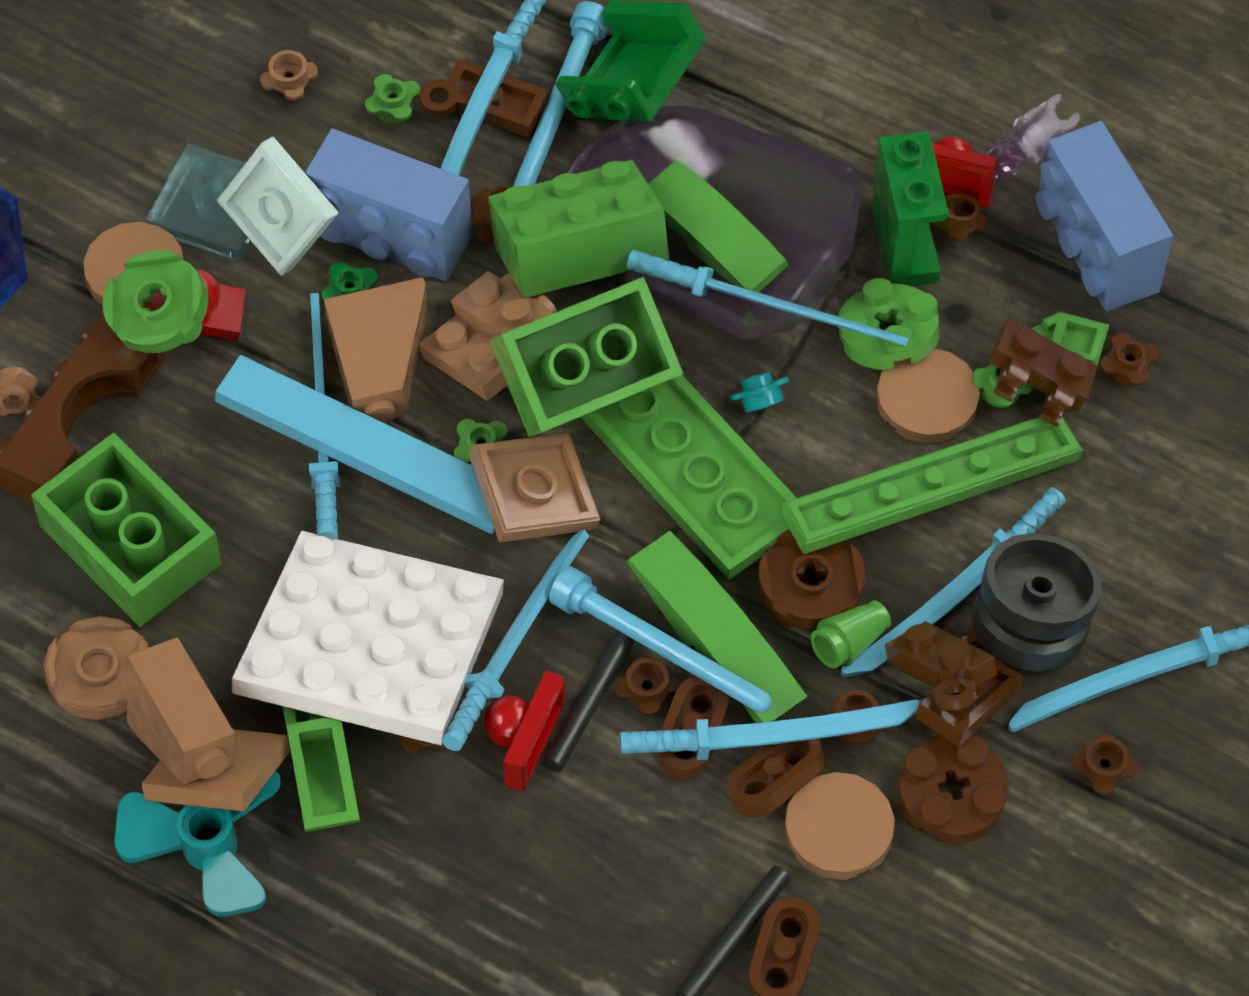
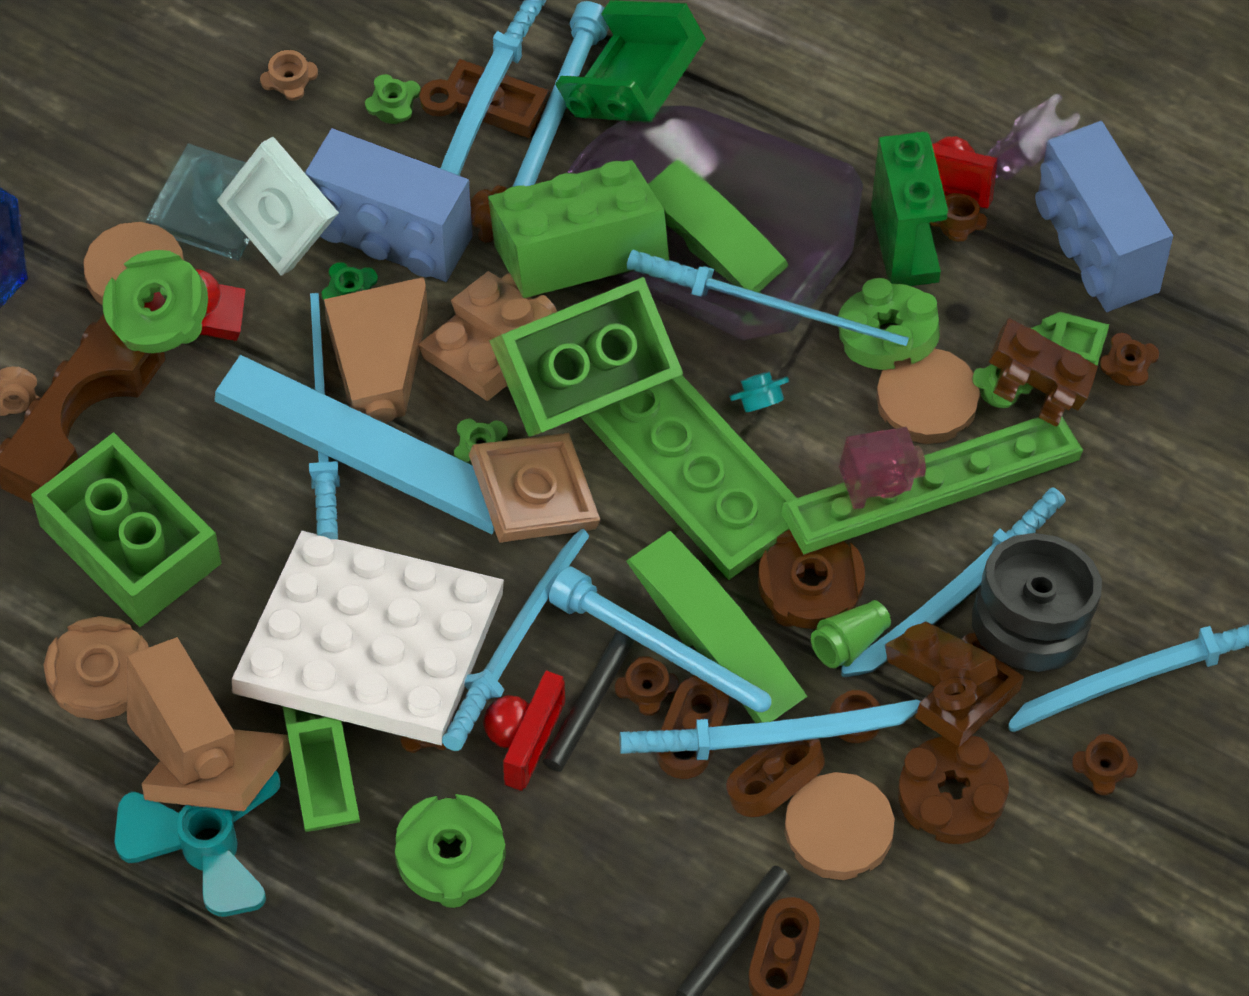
none -> bright green plate [395,794,506,908]
none -> clear pink brick [839,427,926,510]

